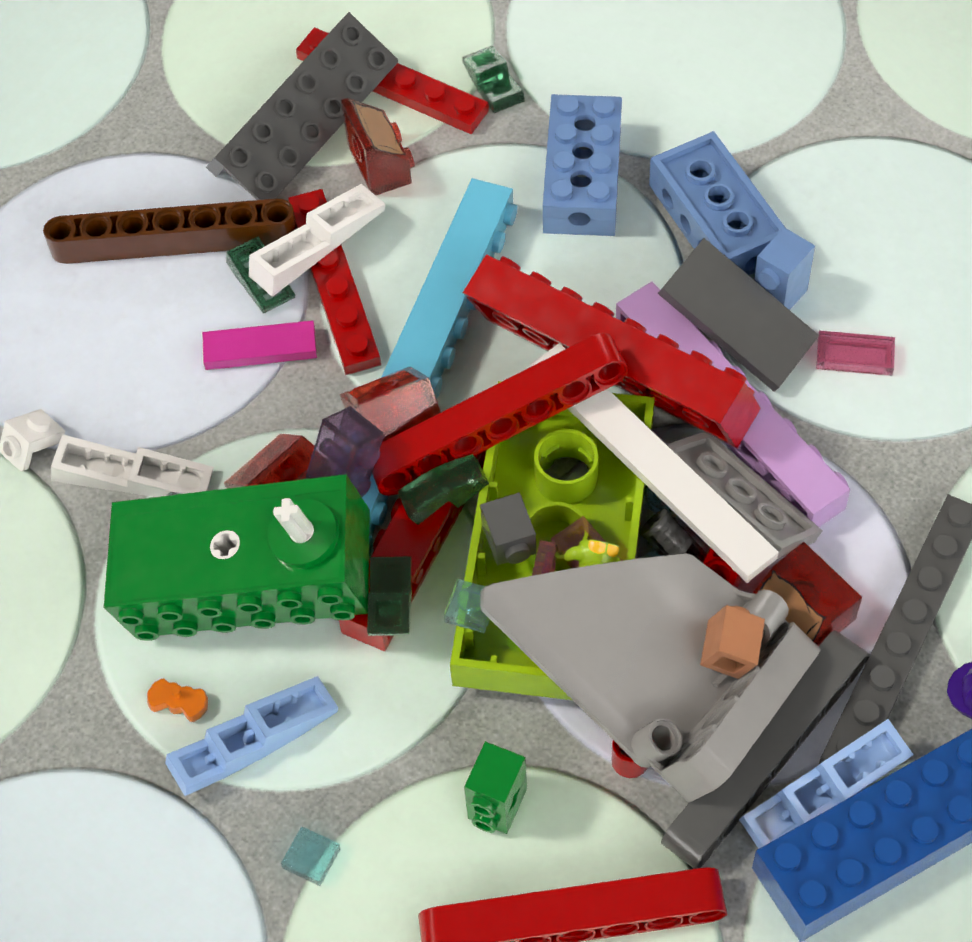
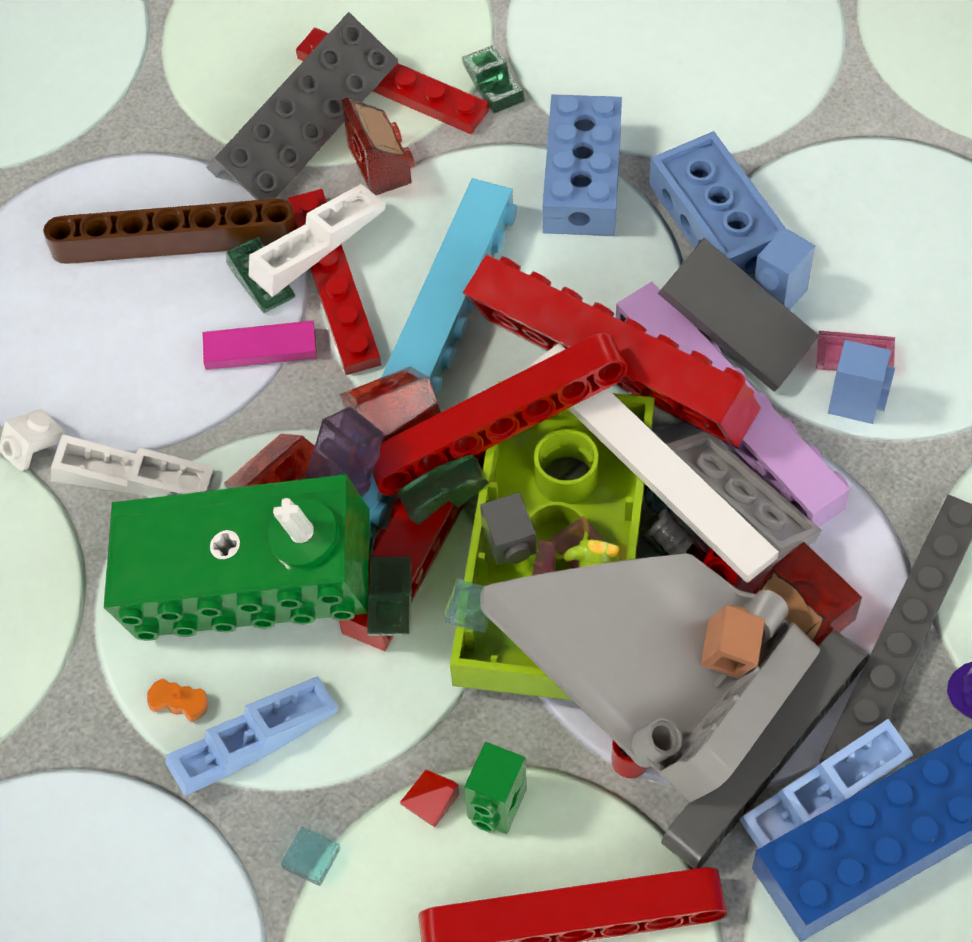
none -> slope [400,769,460,828]
none -> medium blue brick [828,340,895,424]

